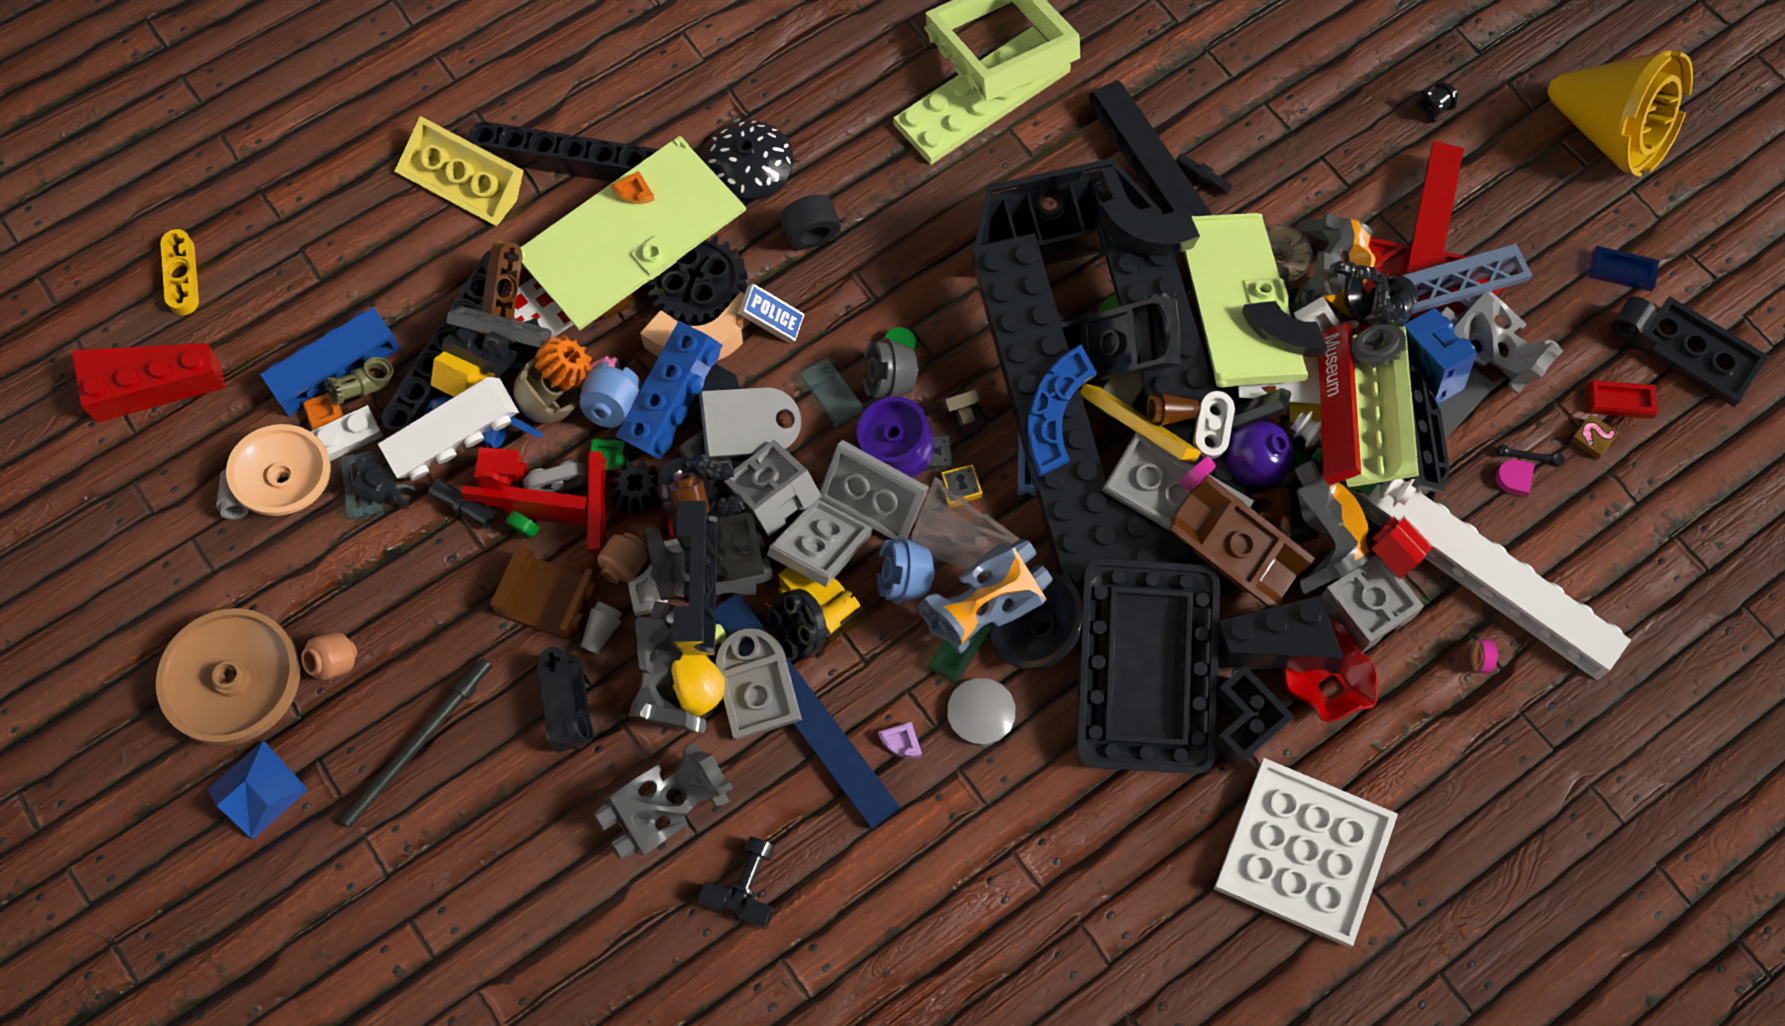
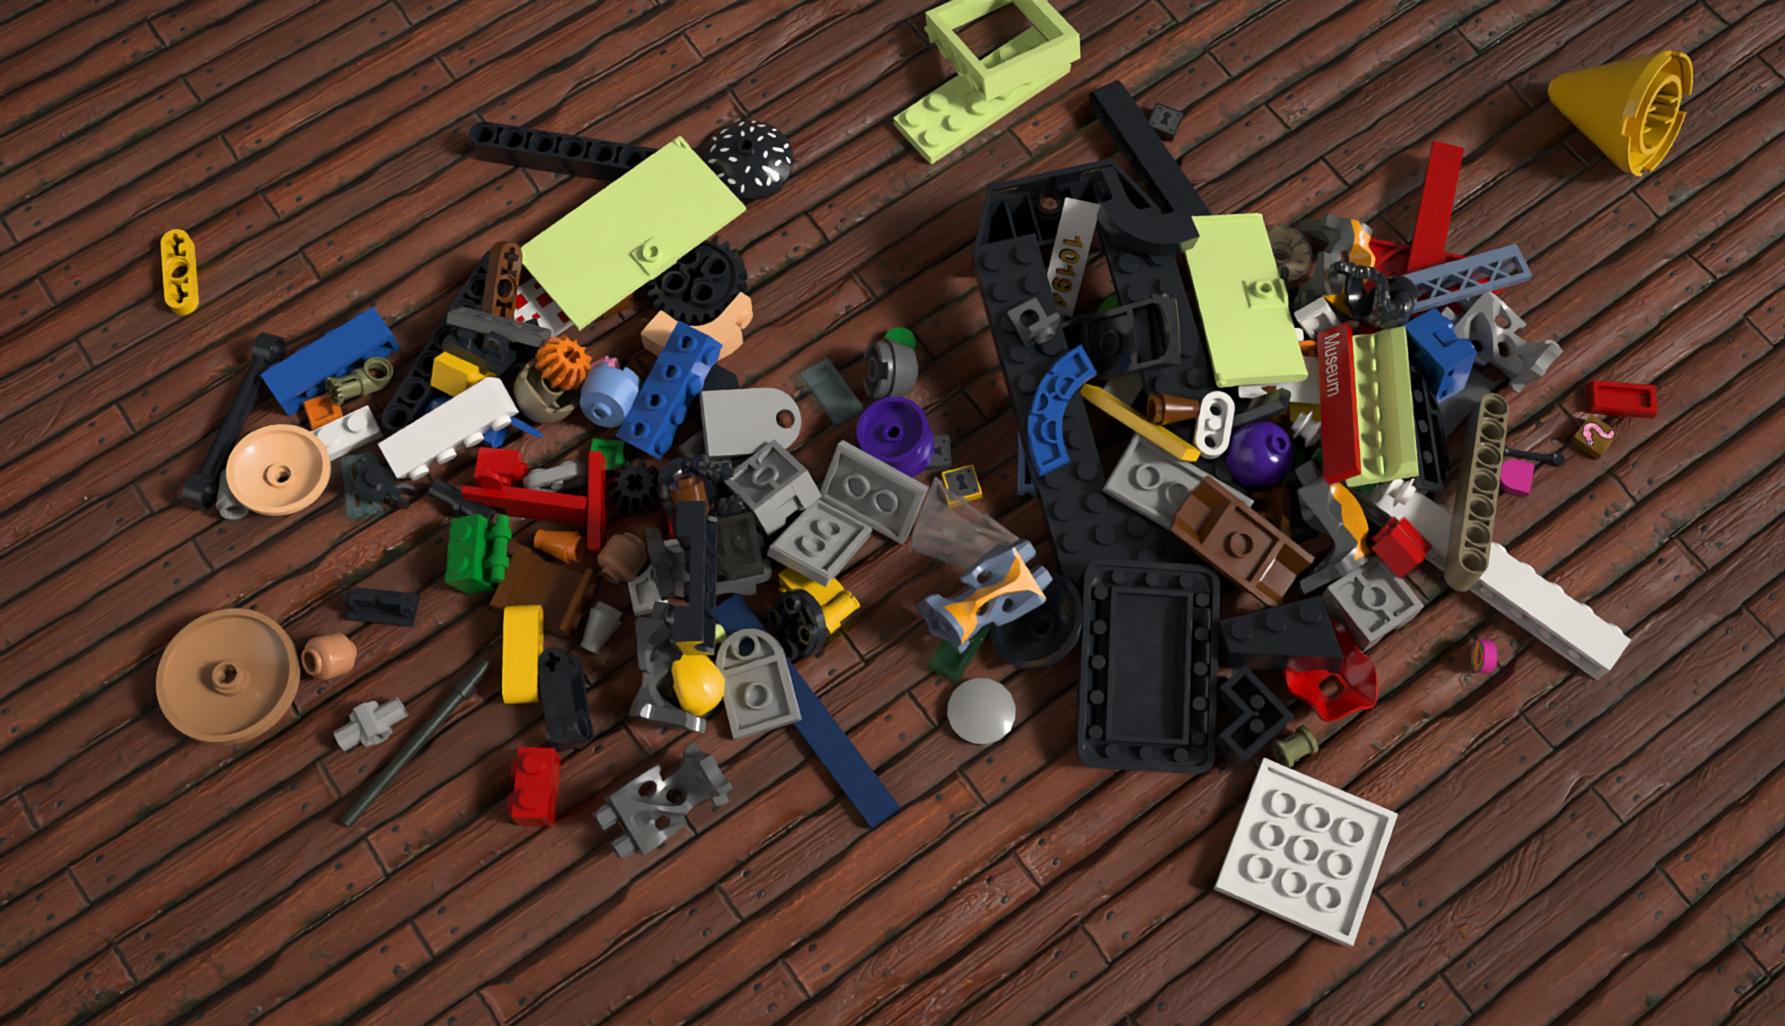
red wedge [72,343,226,423] -> none
blue slope [208,741,308,839] -> none
light yellow slope [394,116,524,226] -> none
green tile [506,510,540,539] -> none
orange tile [611,171,655,204] -> none
black bar [698,836,775,930] -> none
tile [738,284,804,344] -> none
black tyre [780,194,841,249] -> none
medium blue cone [877,537,935,604] -> none
lavender tile [878,722,922,758] -> none
dark tan tile [940,389,980,426] -> none
black bar [1175,153,1232,195] -> none
dark pink tile [1180,456,1216,491] -> none
black tile [1242,300,1327,355] -> none
dark grey gear [1352,324,1407,368] -> none
black brick [1416,82,1458,123] -> none
clear blue tile [1589,246,1659,292] -> none
black hinge [1611,296,1769,407] -> none
none -> black piece [182,332,286,510]
none -> light grey axle [333,696,408,751]
none -> black hinge [344,587,421,627]
none -> green brick [445,514,512,595]
none -> yellow beam [502,605,544,704]
none -> red brick [507,747,561,827]
none -> orange cone [534,529,587,564]
none -> dark grey bracket [1007,298,1060,347]
none -> white sticker [1047,198,1101,317]
none -> tile [1148,103,1185,142]
none -> olive bush [1271,725,1318,768]
none -> dark tan beam [1444,393,1509,591]

